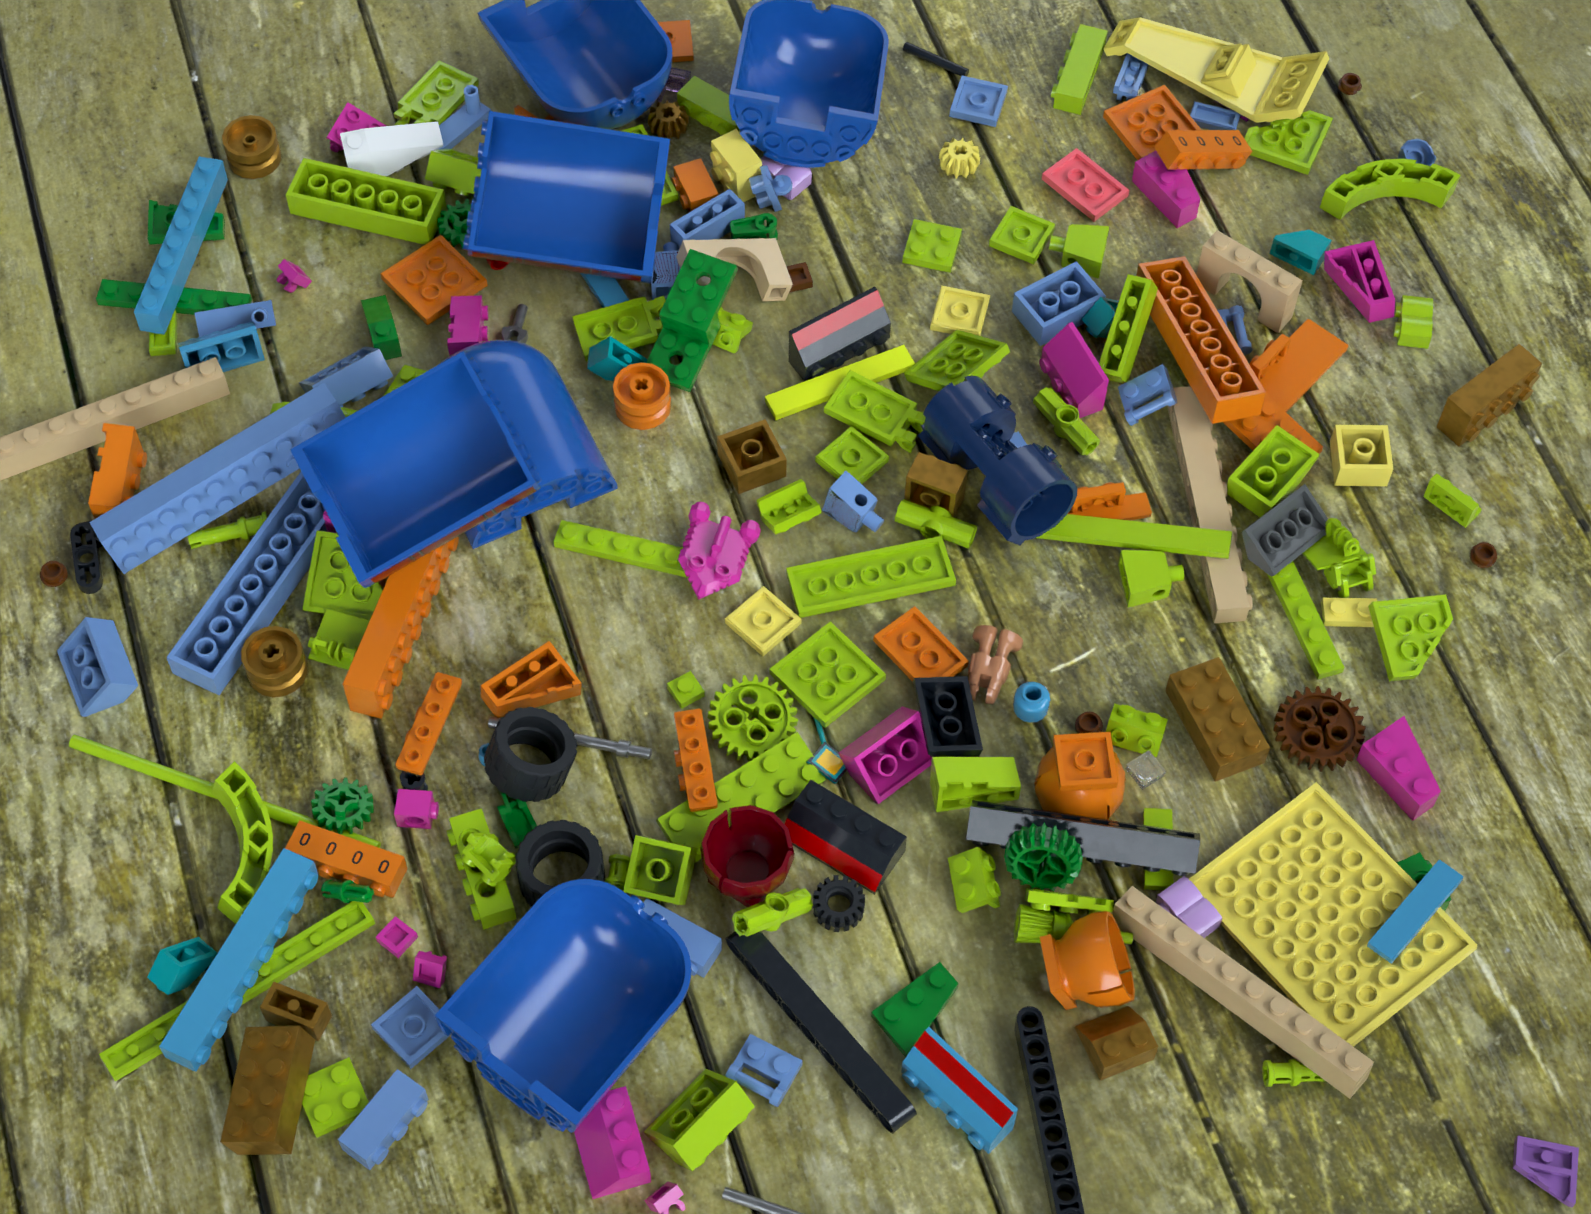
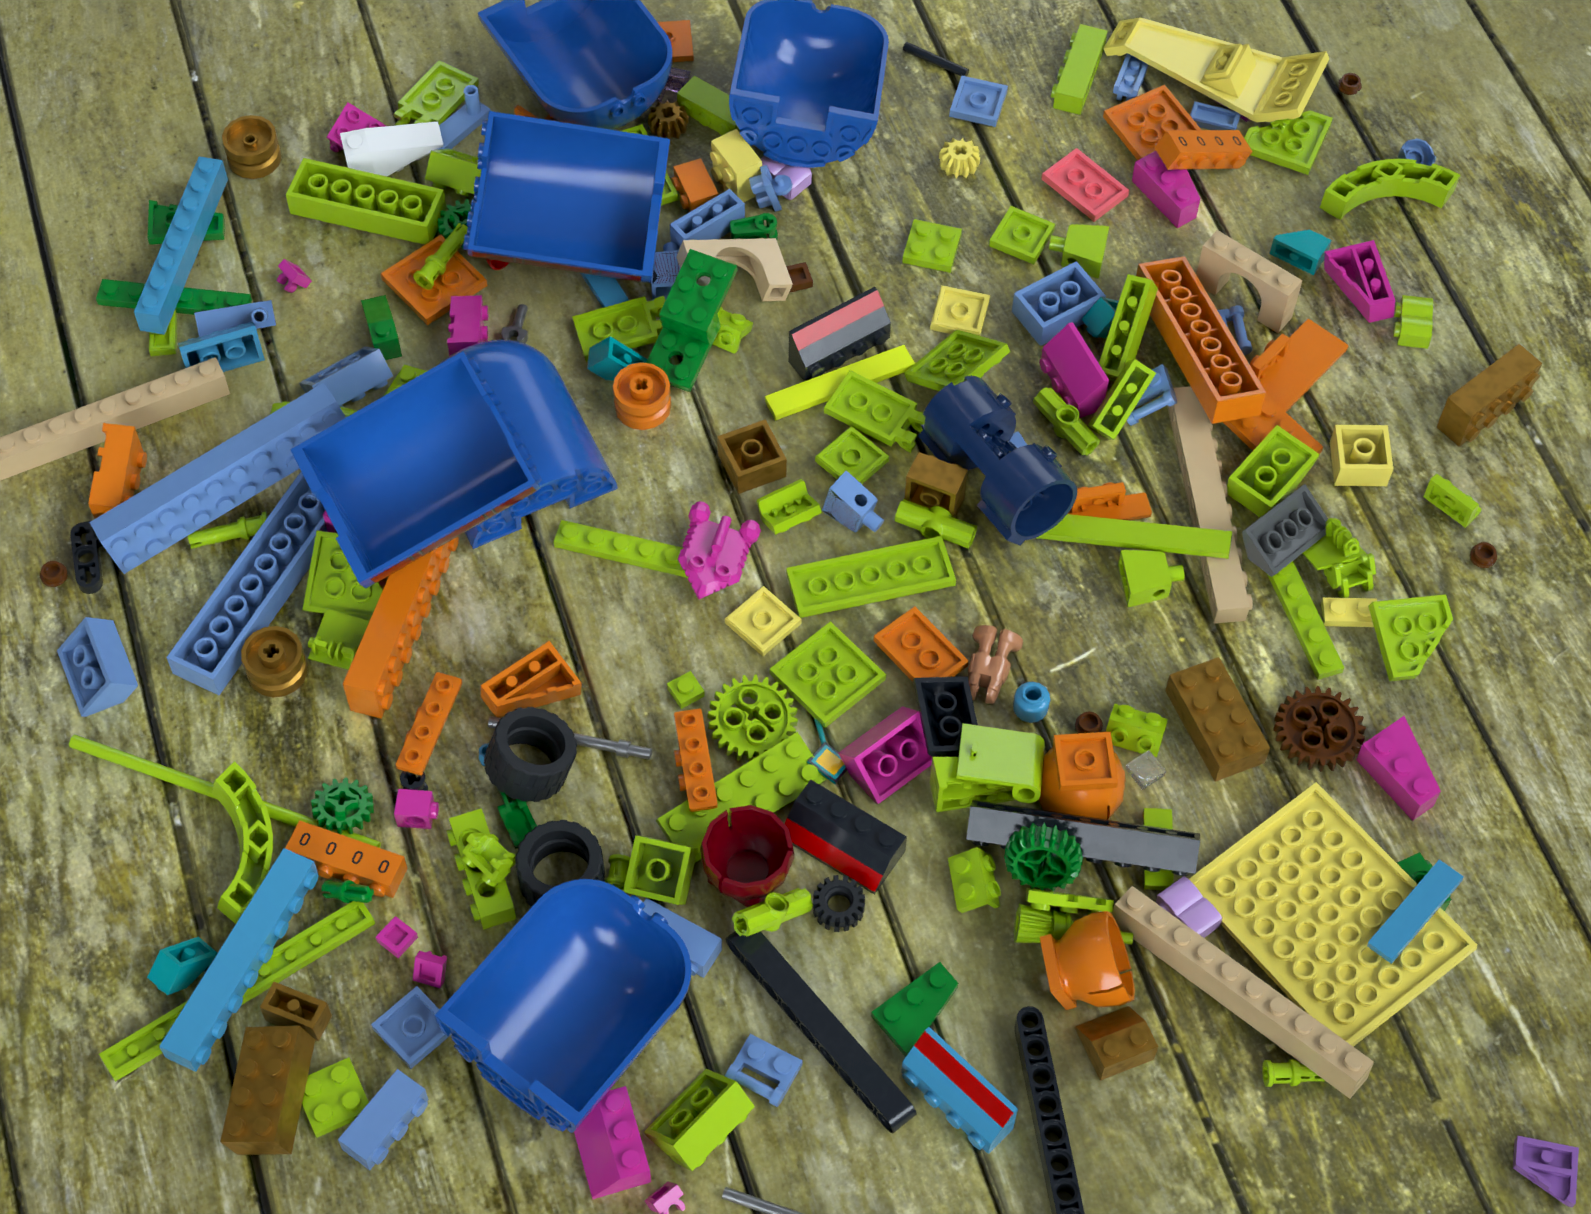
none -> lime pin [413,223,468,290]
none -> lime door [956,724,1045,803]
none -> lime brick [1087,359,1156,440]

